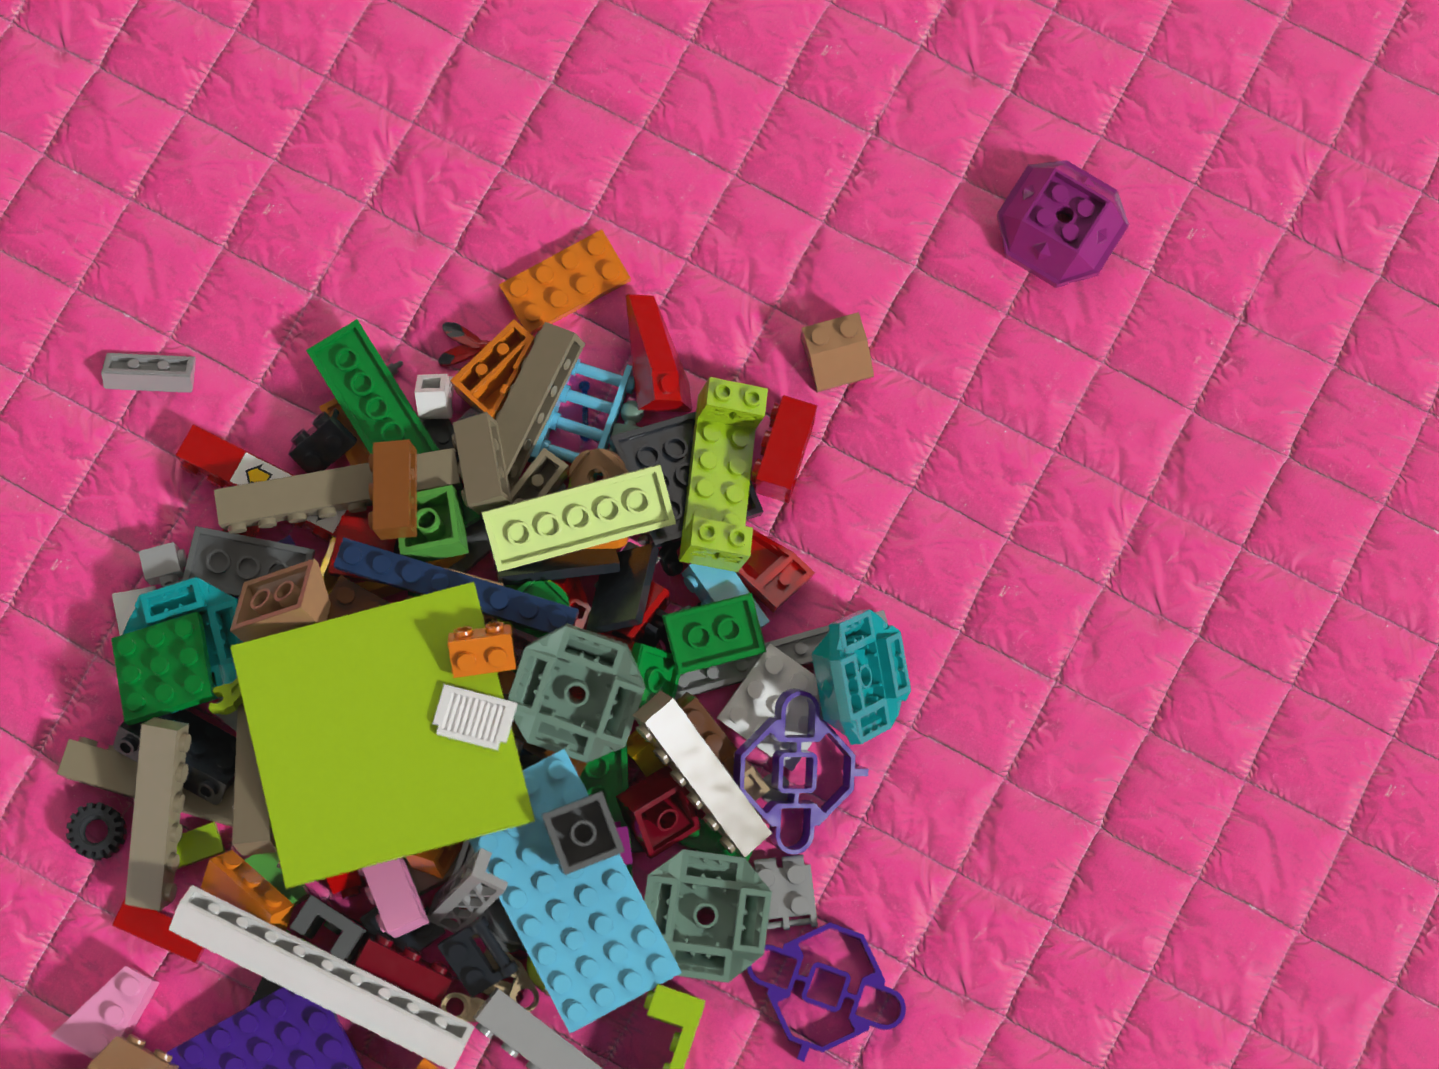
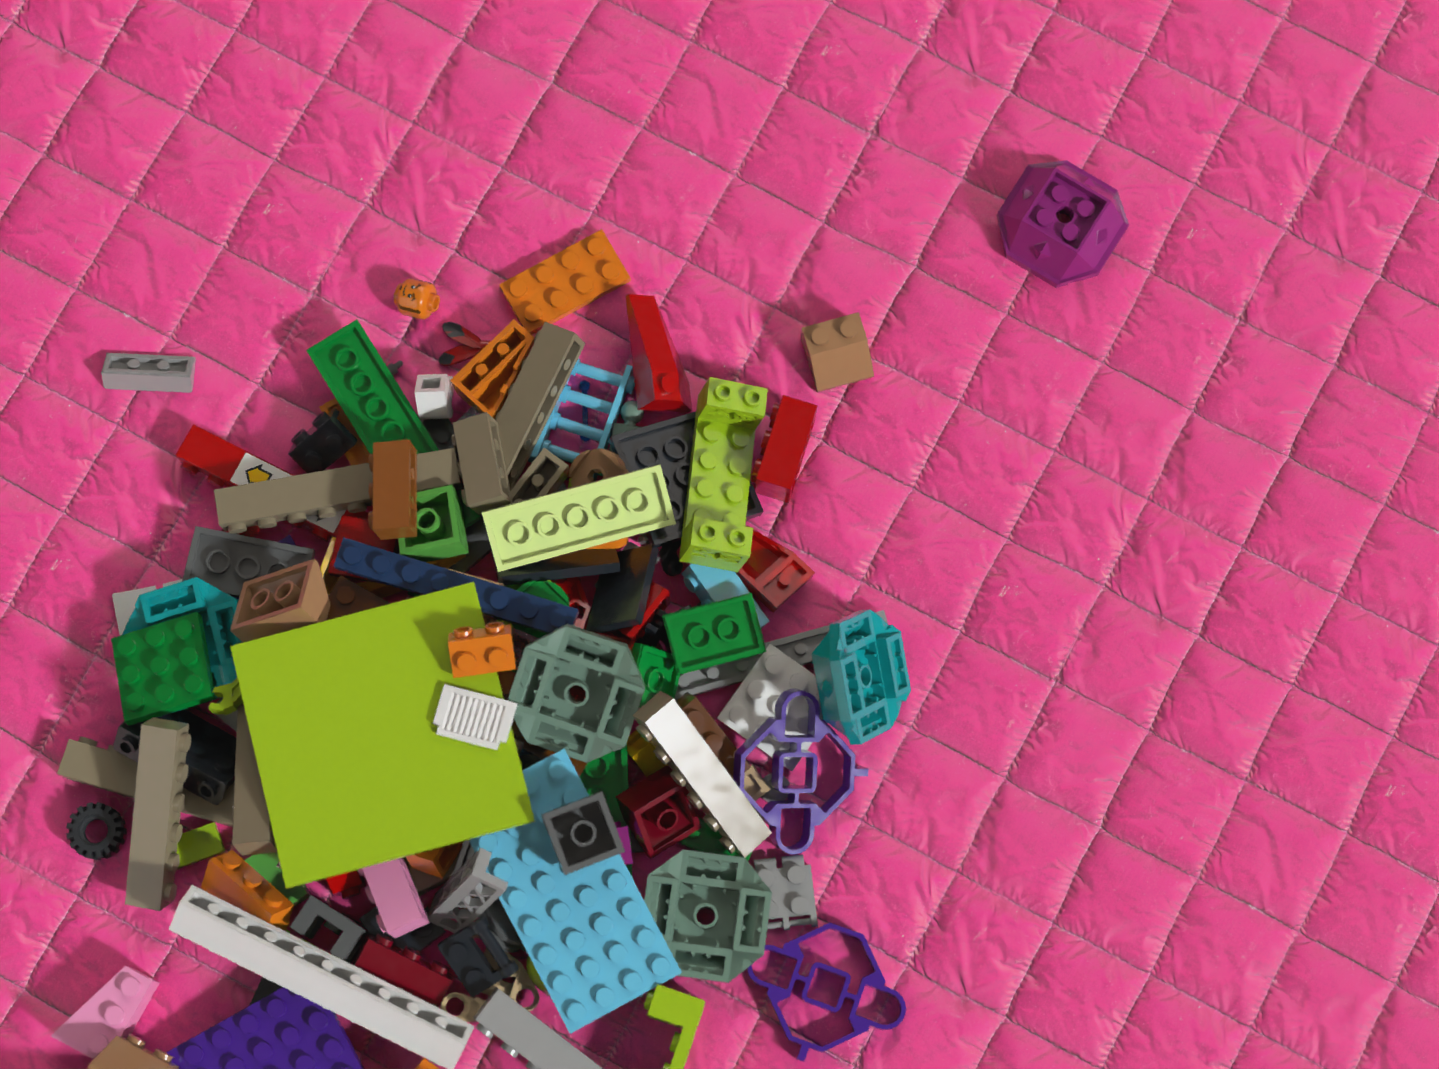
red tile [112,899,205,964] -> none
light grey brick [138,542,187,586] -> none
none -> orange head [394,278,440,320]

